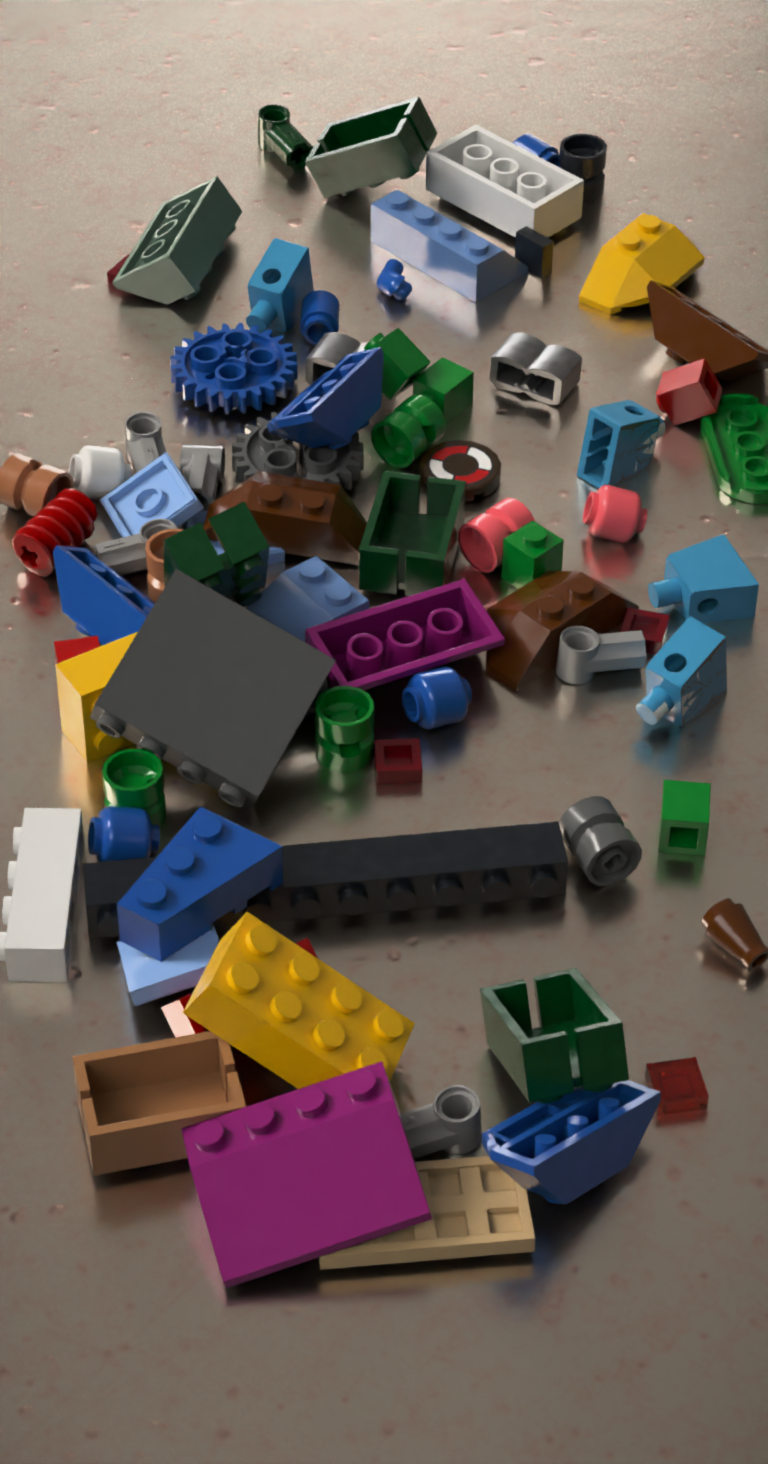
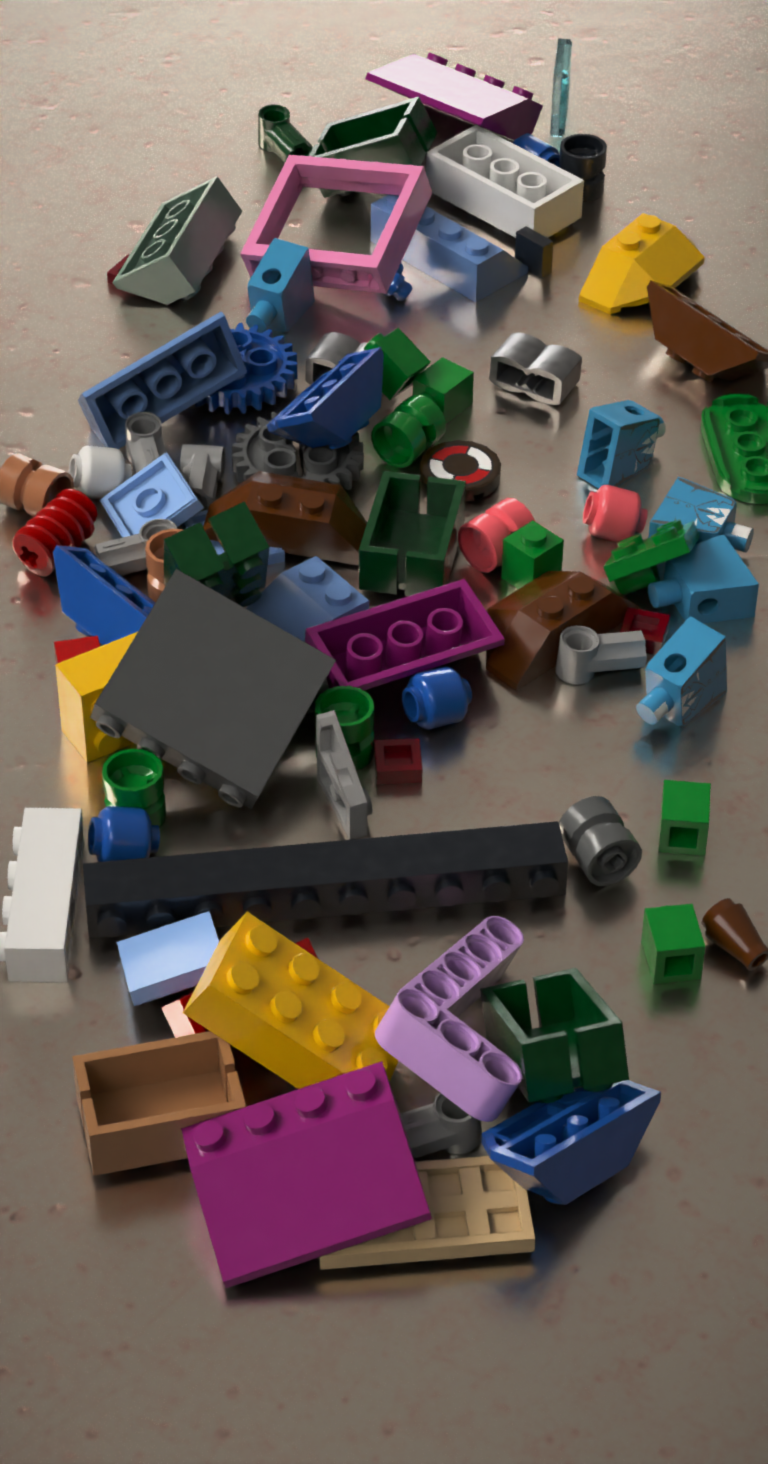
blue wedge [117,806,283,962] -> none
blue brick [300,290,340,345] -> none
clear red tile [645,1057,709,1116] -> none
red brick [656,358,723,426] -> none
none -> medium blue slope [78,312,247,449]
none -> bright pink window [240,155,433,294]
none -> light grey wing [316,710,373,840]
none -> slope [365,53,543,141]
none -> lavender beam [375,916,524,1122]
none -> clear light blue tile [550,38,572,137]
none -> green plate [603,519,700,596]
none -> green brick [641,903,706,985]
none -> dark azure torso [648,477,754,553]

